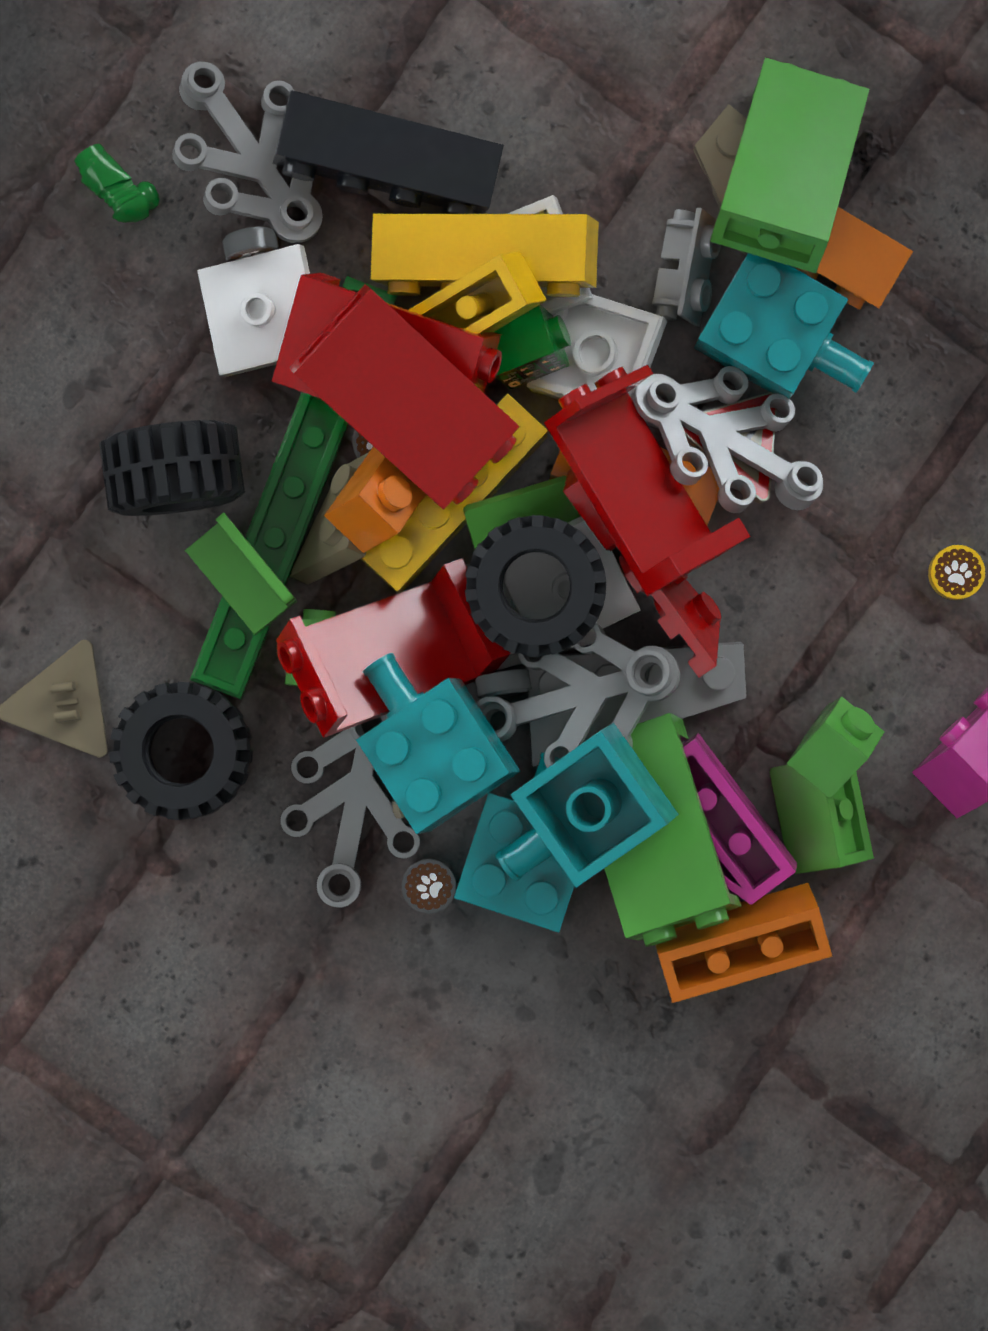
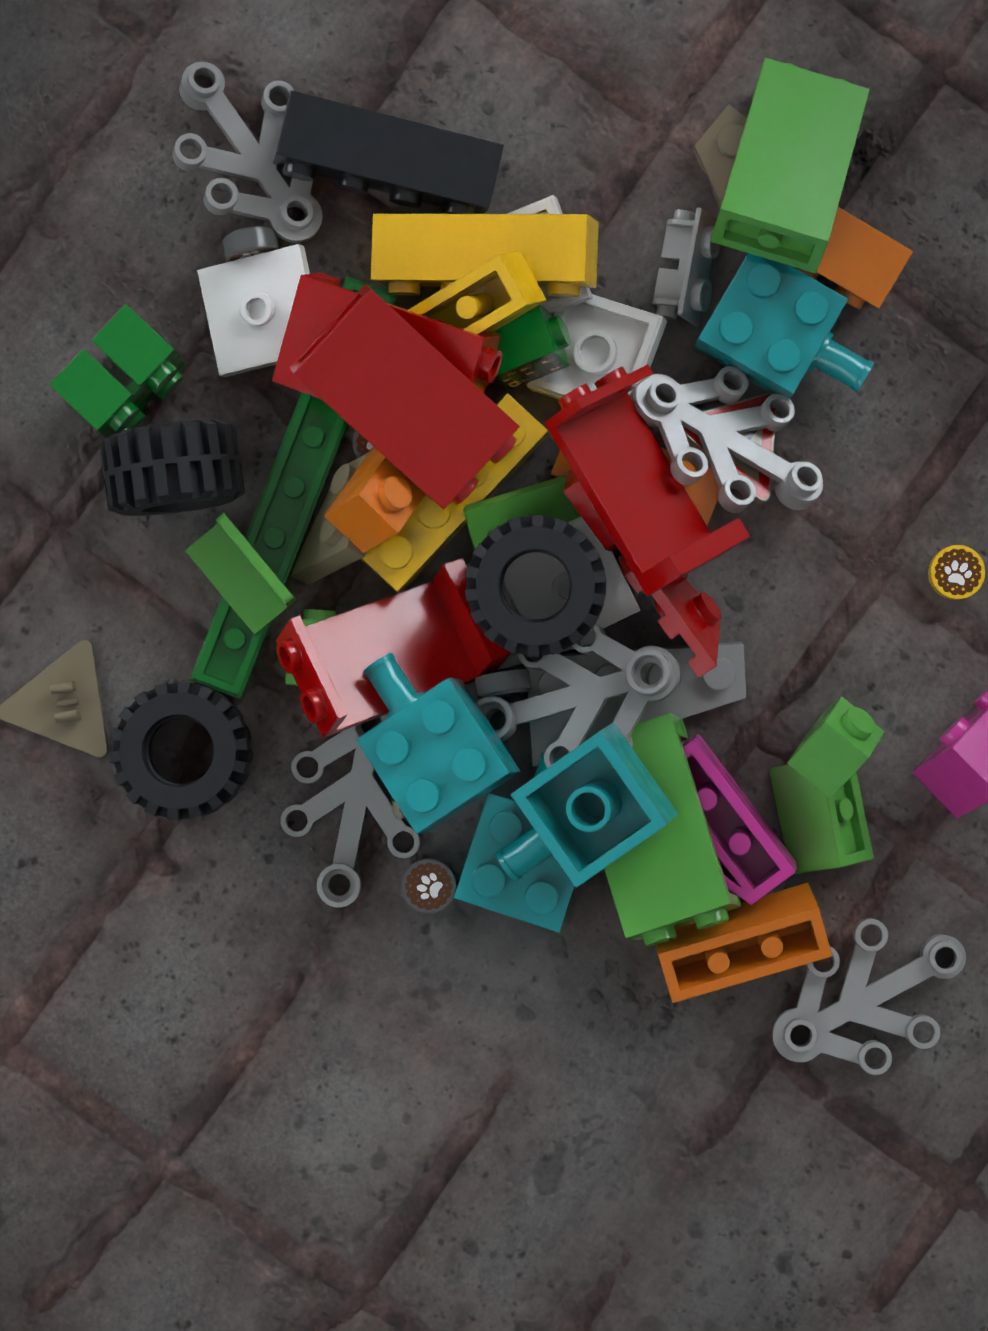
green arm [74,144,160,223] -> none
none -> green piece [49,304,186,438]
none -> light grey plant [772,918,966,1075]

